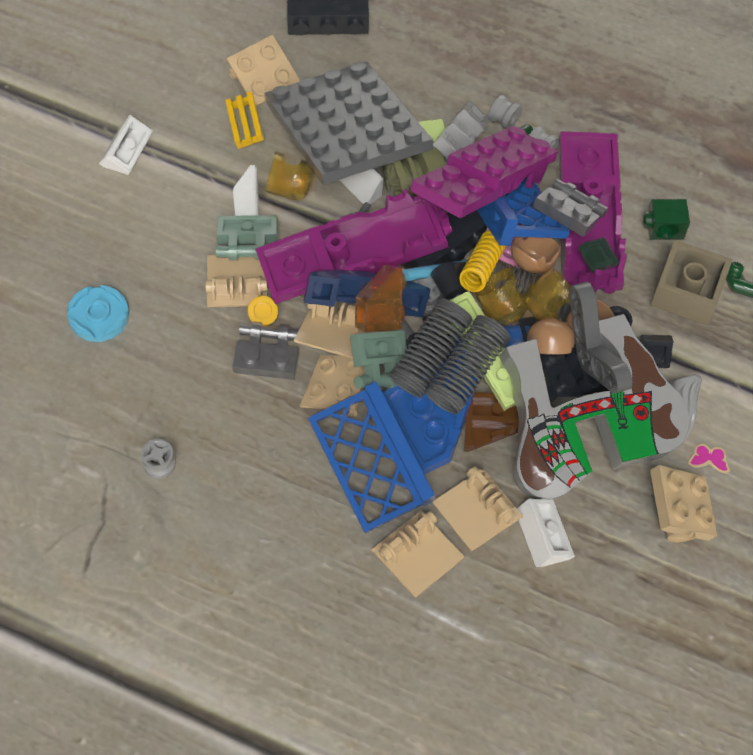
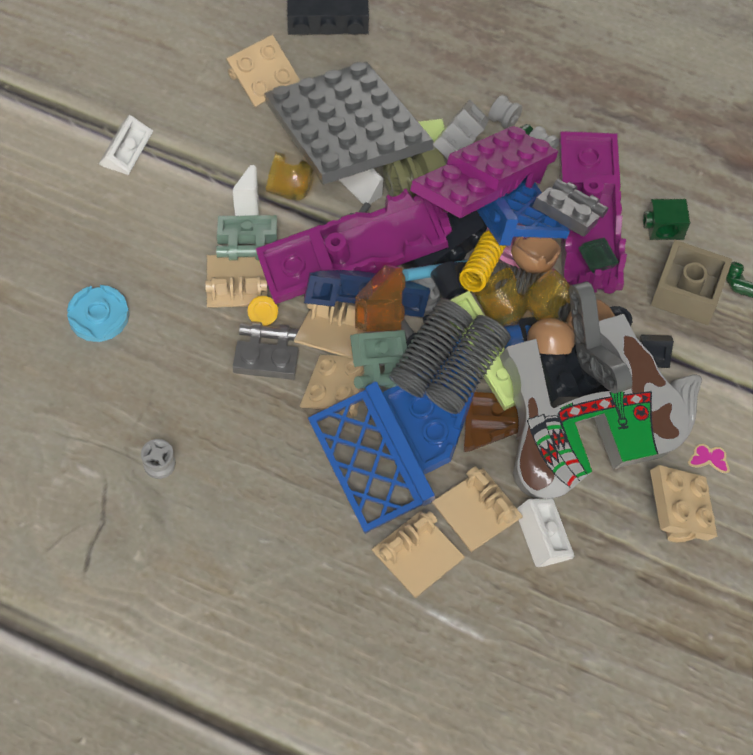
yellow tile [225,91,265,149] -> none

